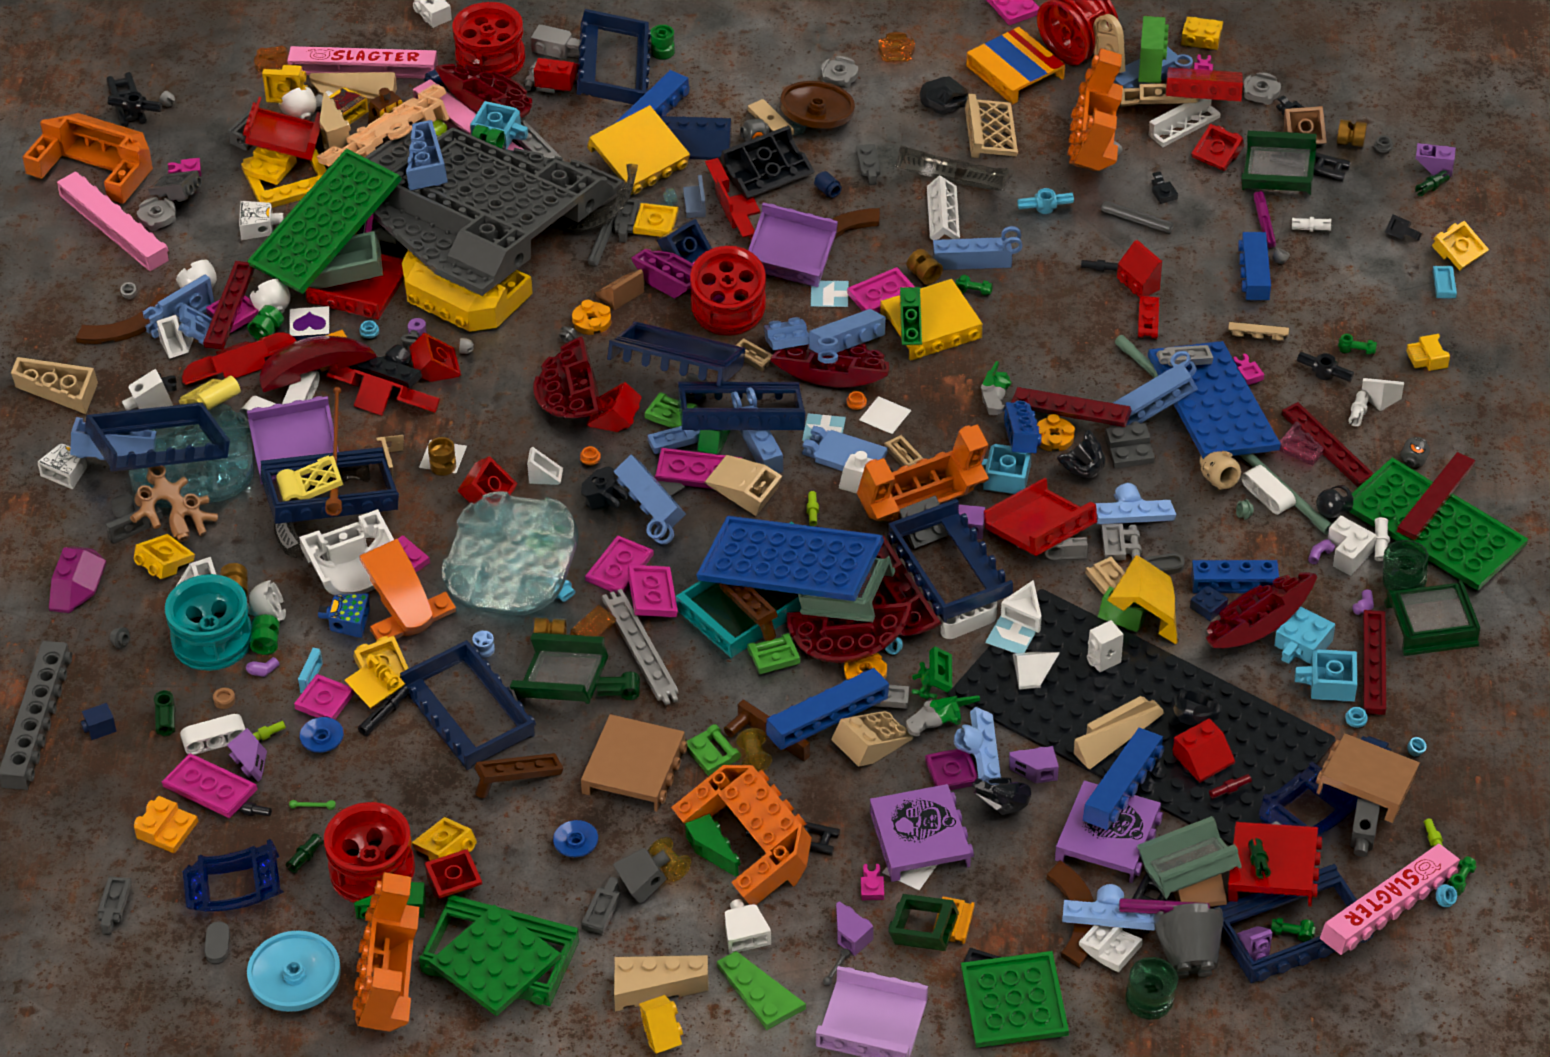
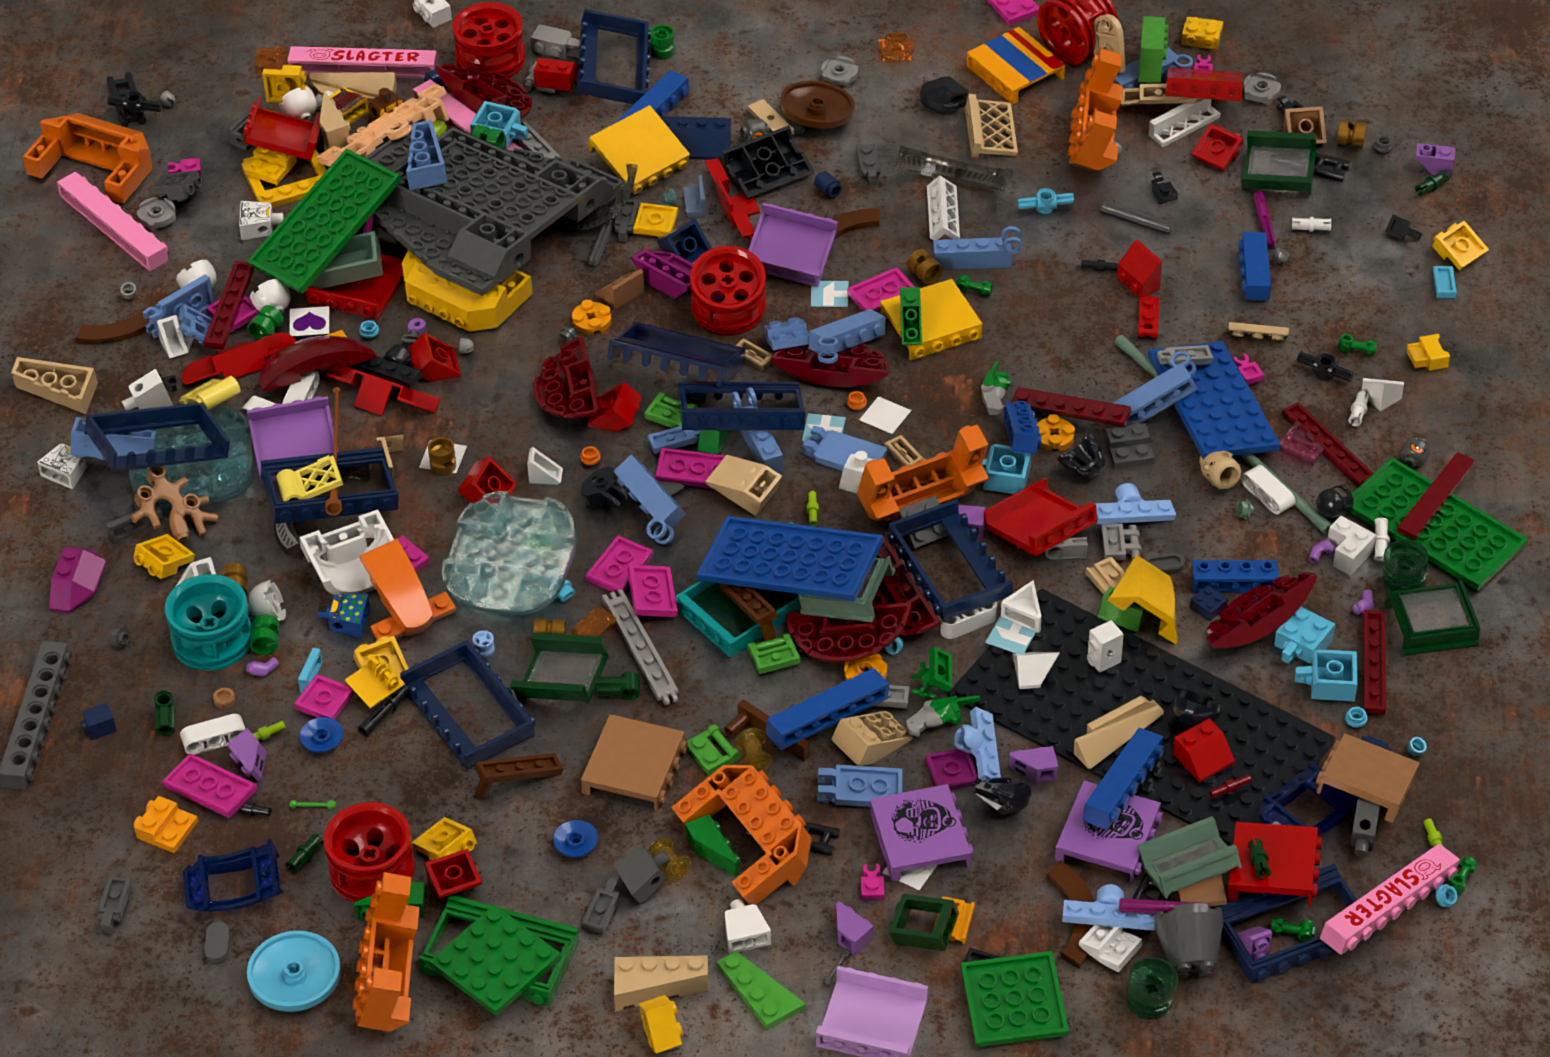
none -> medium blue tile [817,765,902,807]

